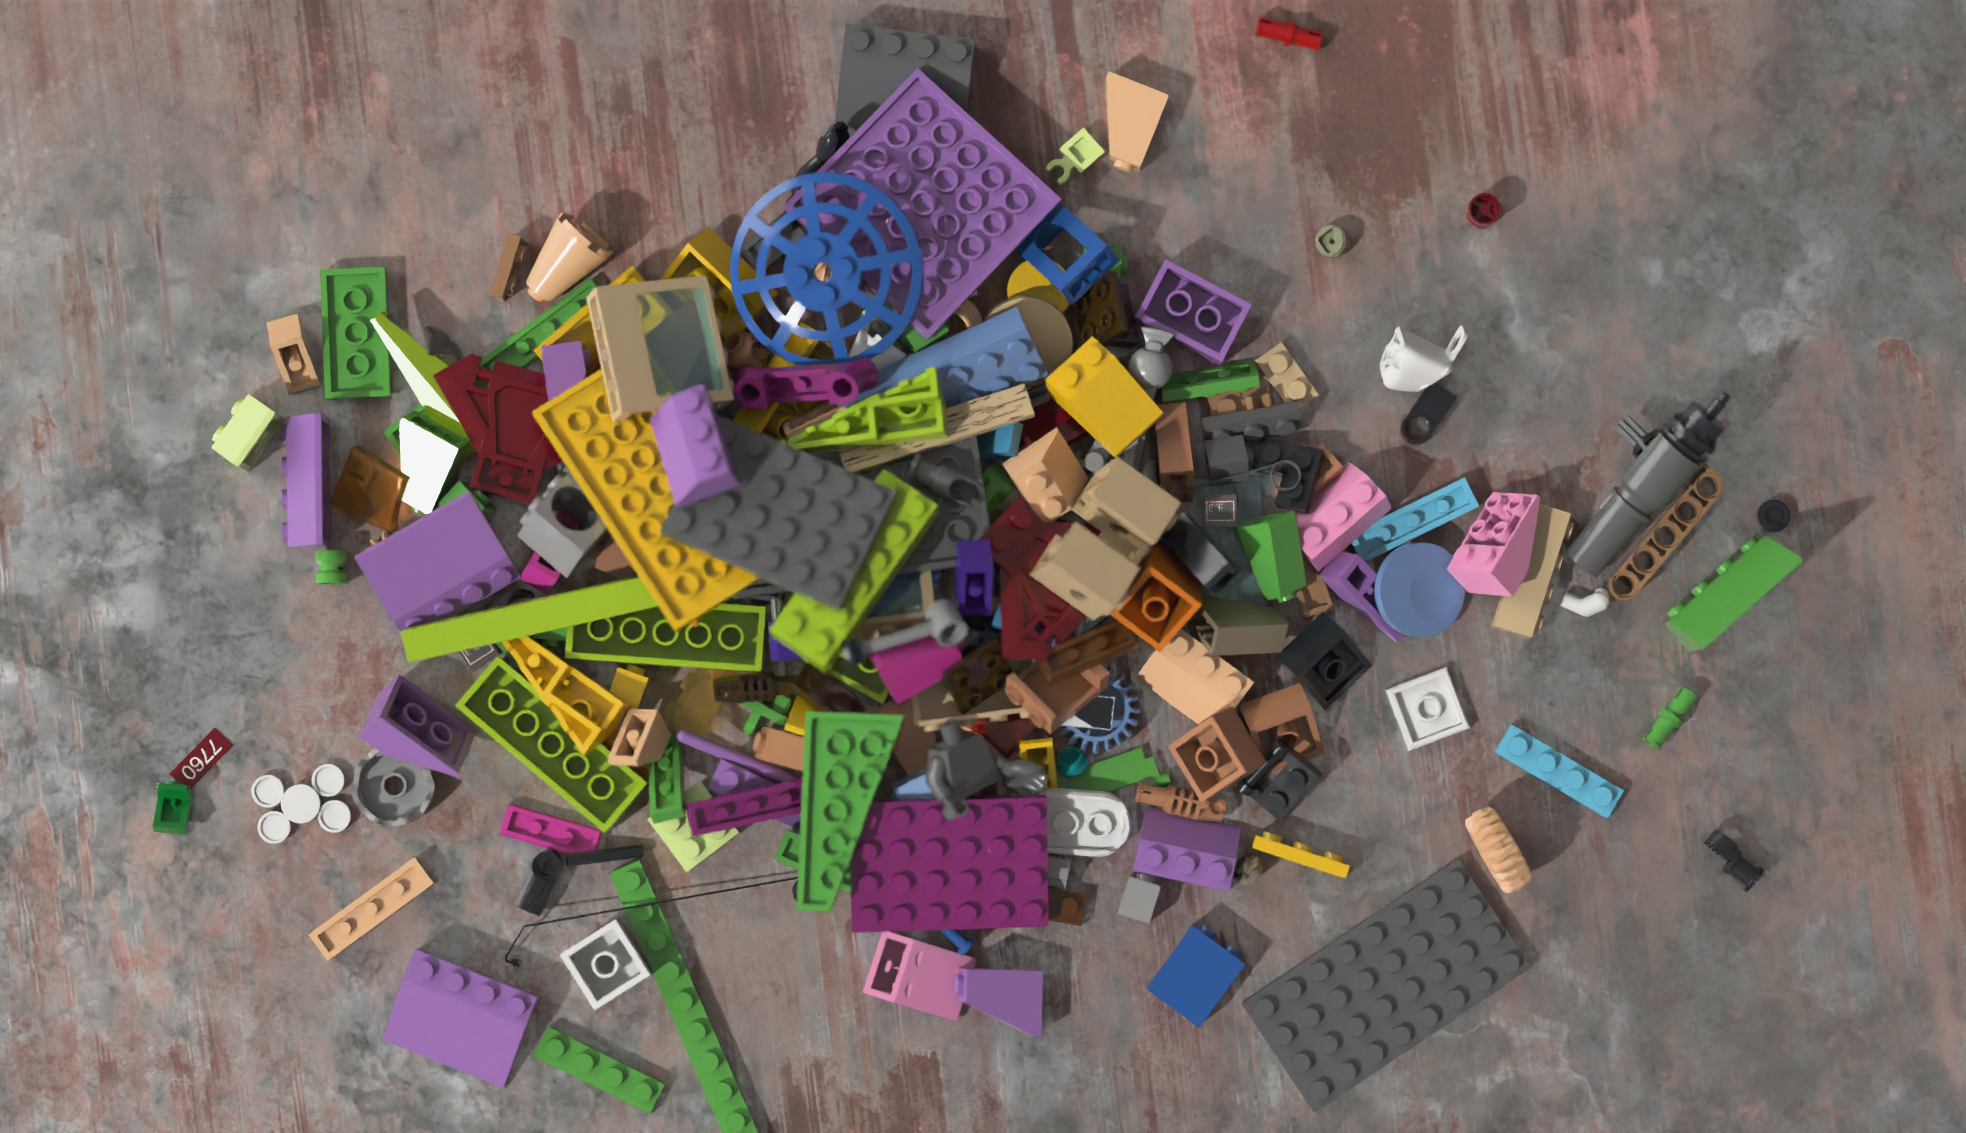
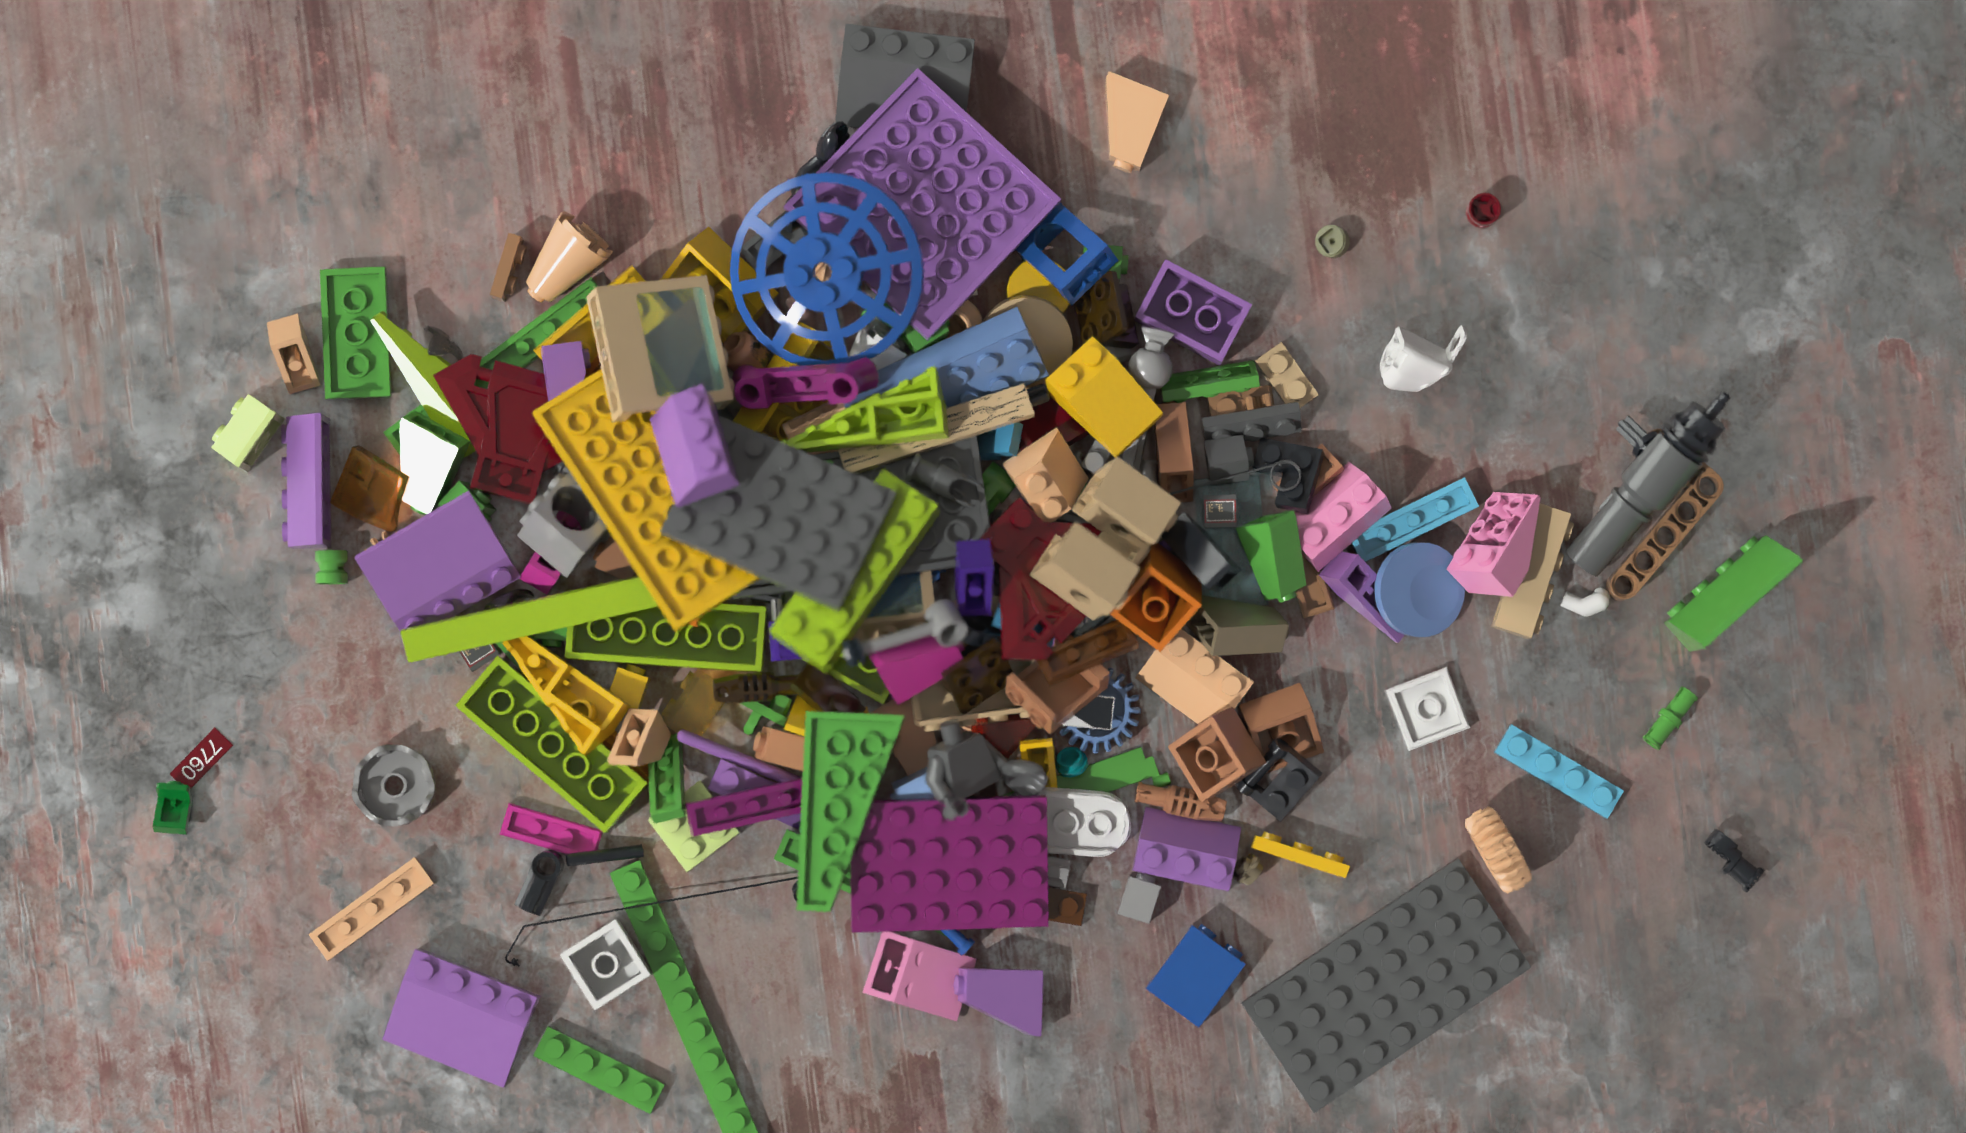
white piece [251,764,351,844] -> none
medium lavender slope [359,674,477,776] -> none
yellowish green plate [1046,127,1105,185] -> none
red pin [1255,16,1323,52] -> none
black slope [1276,612,1372,710] -> none
black piece [1400,382,1457,445] -> none
black tile [1756,499,1790,533] -> none

